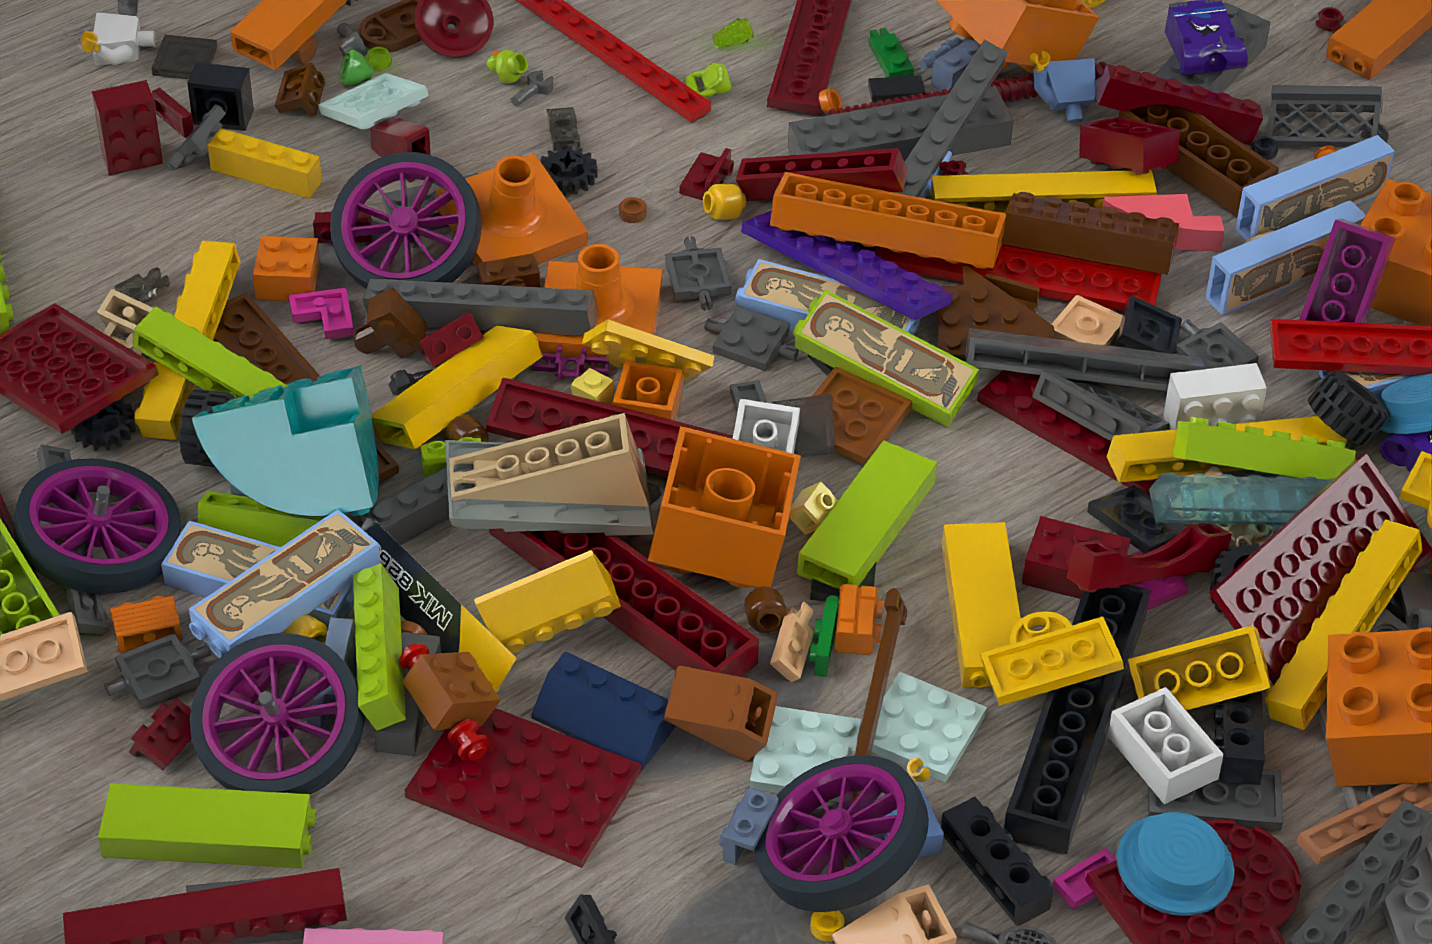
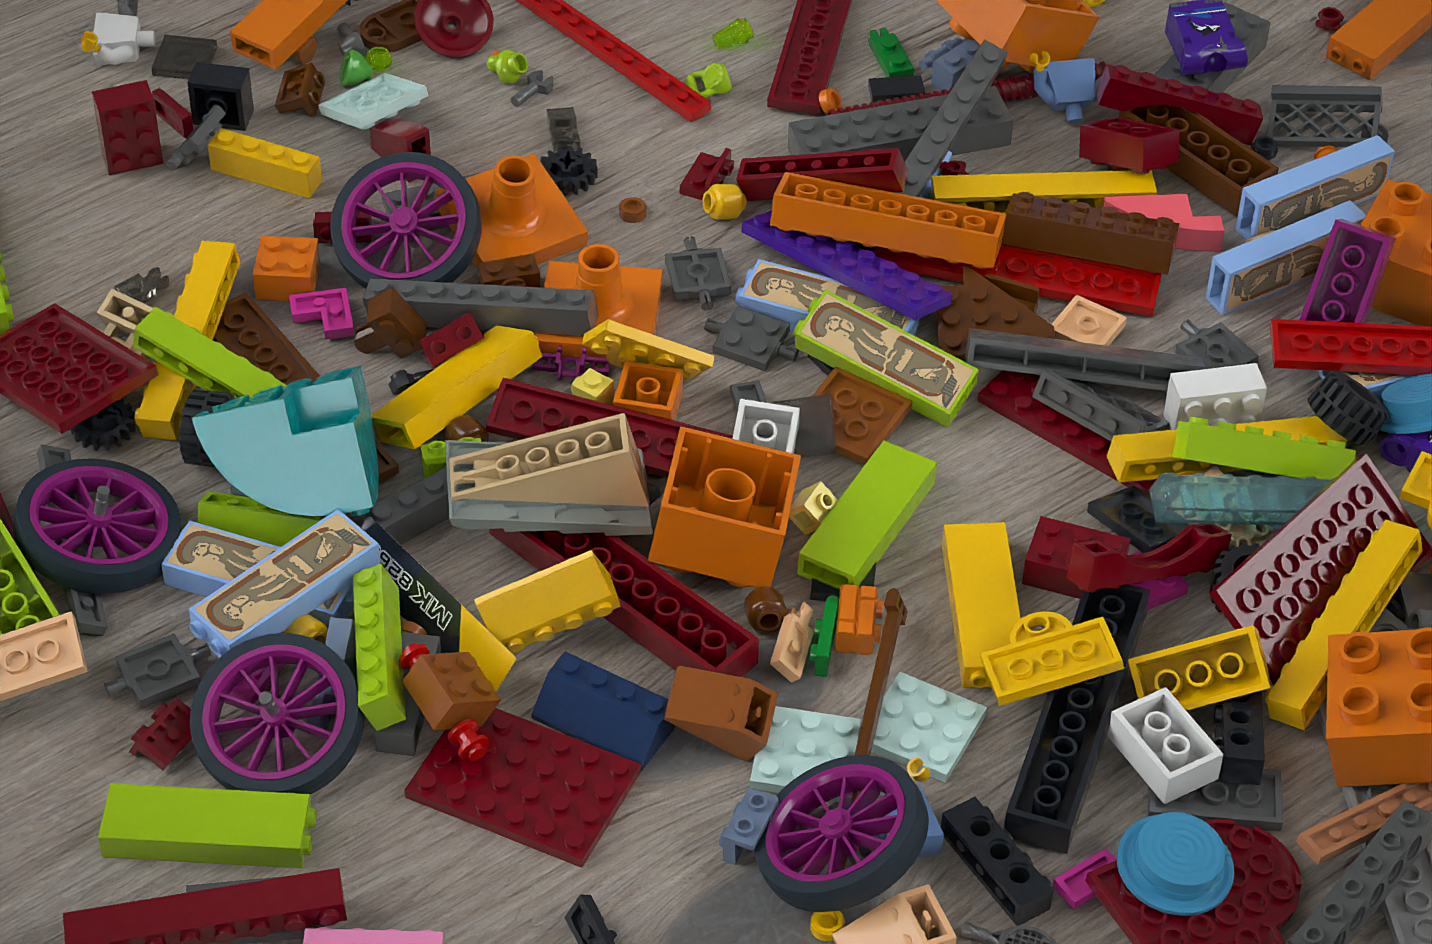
orange brick [110,595,183,654] -> none
black tile [1117,295,1182,354] -> none

